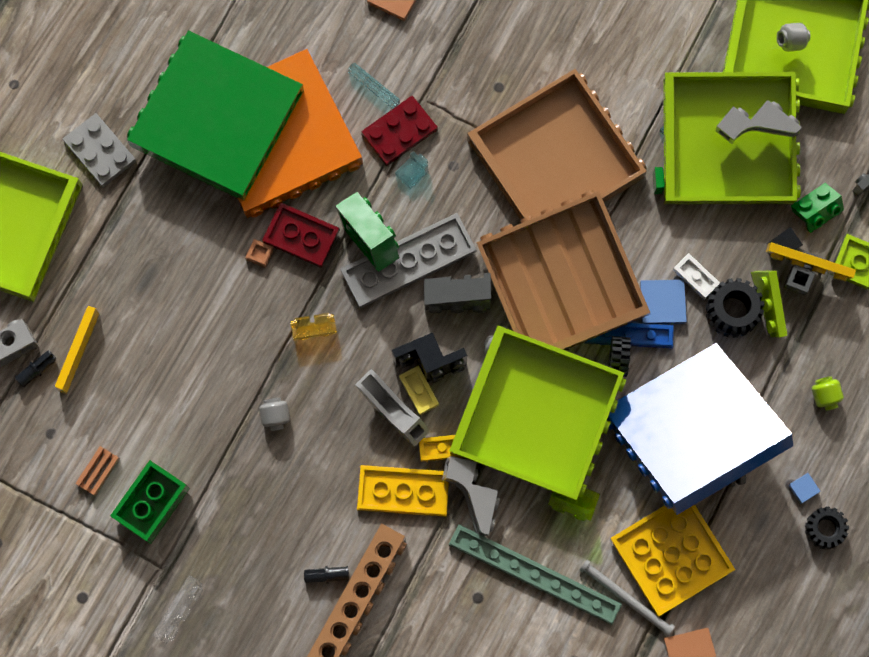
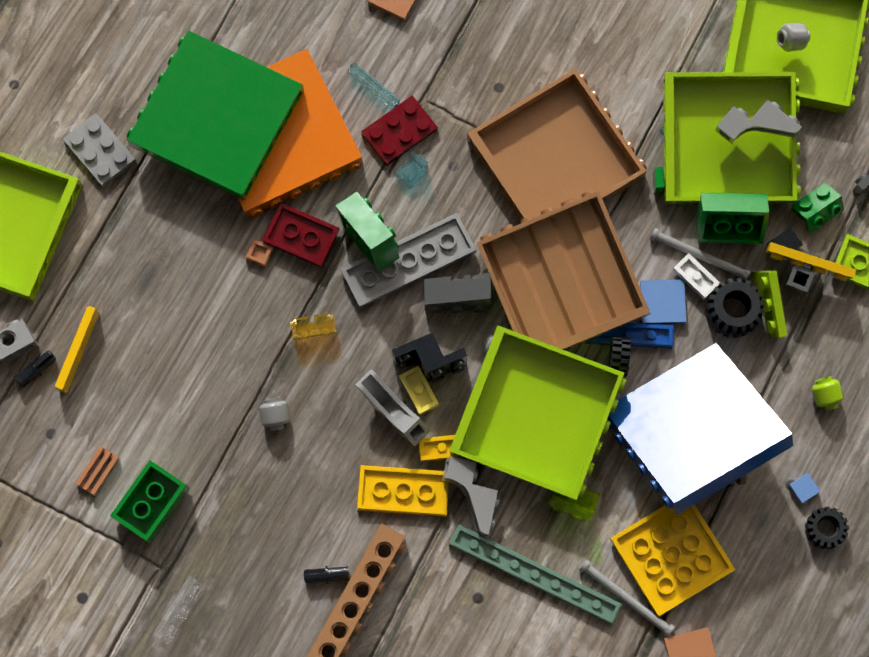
none -> light grey bar [650,228,751,282]
none -> green brick [696,193,769,244]

